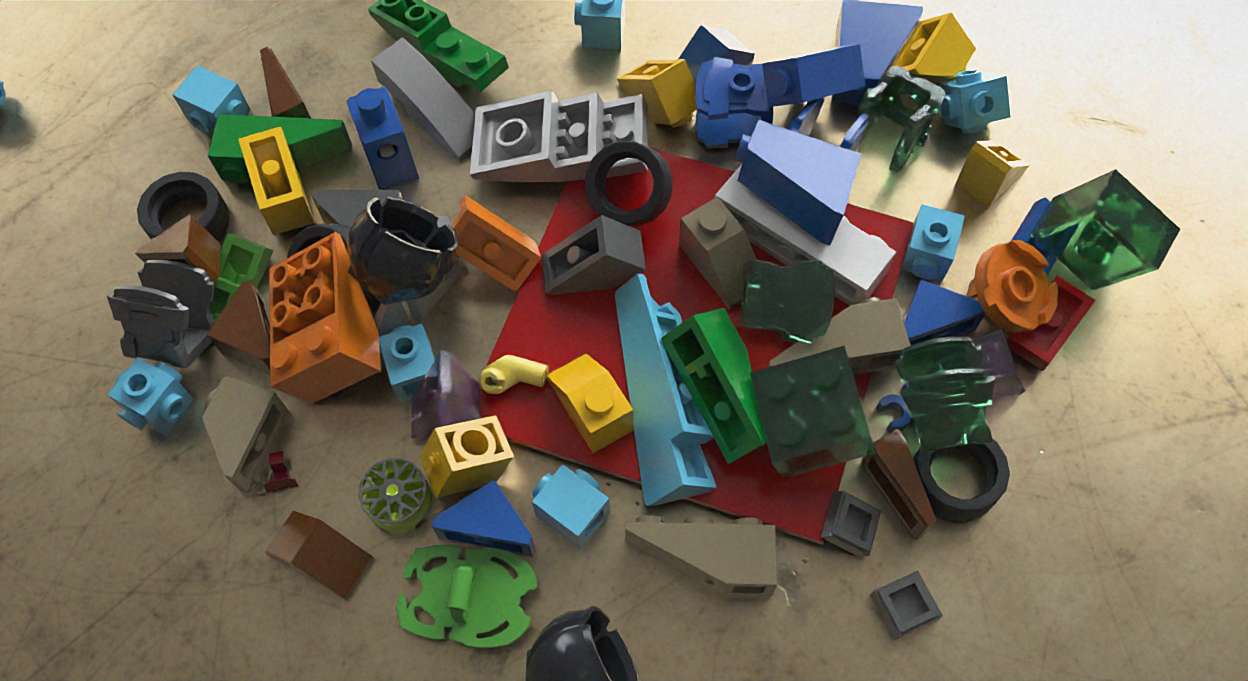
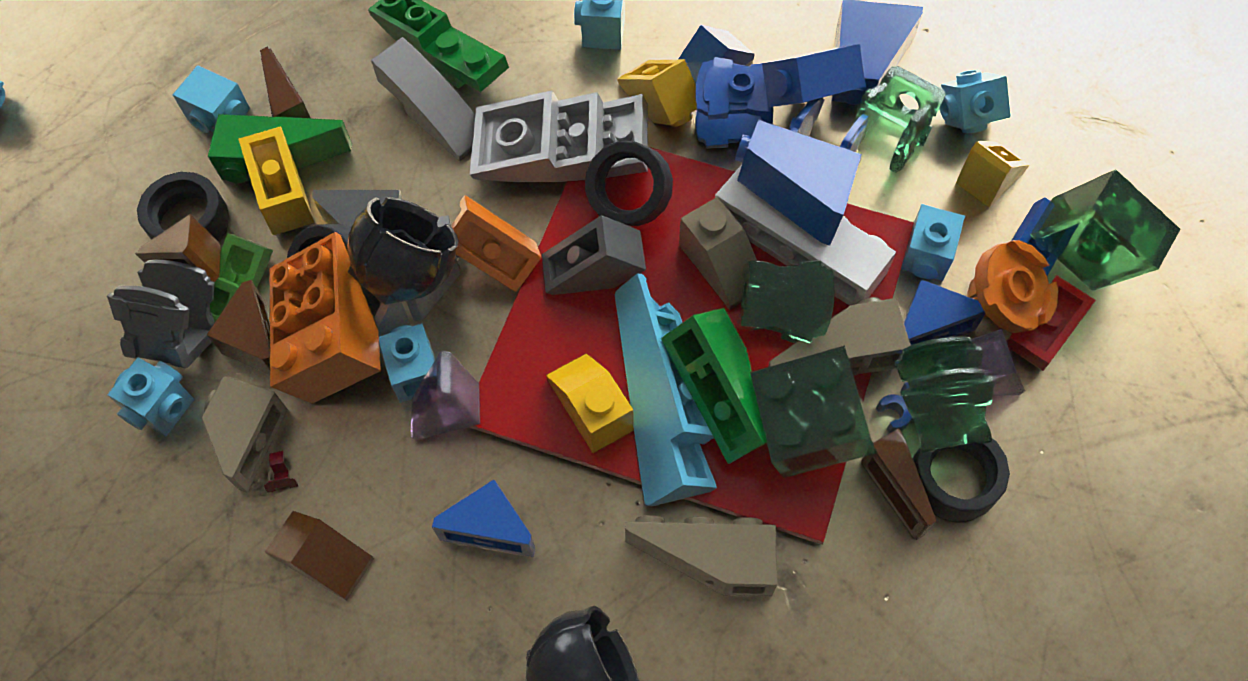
blue torso [346,87,419,190] -> none
lime wheel [358,458,433,534] -> none
bright green shield [396,545,537,648] -> none
yellow head [419,415,514,498] -> none
light yellow arm [478,355,549,394] -> none
medium azure brick [532,464,610,550] -> none
dark grey tile [821,491,881,557] -> none
dark grey tile [871,571,943,640] -> none
yellow slope [884,12,976,84] -> none

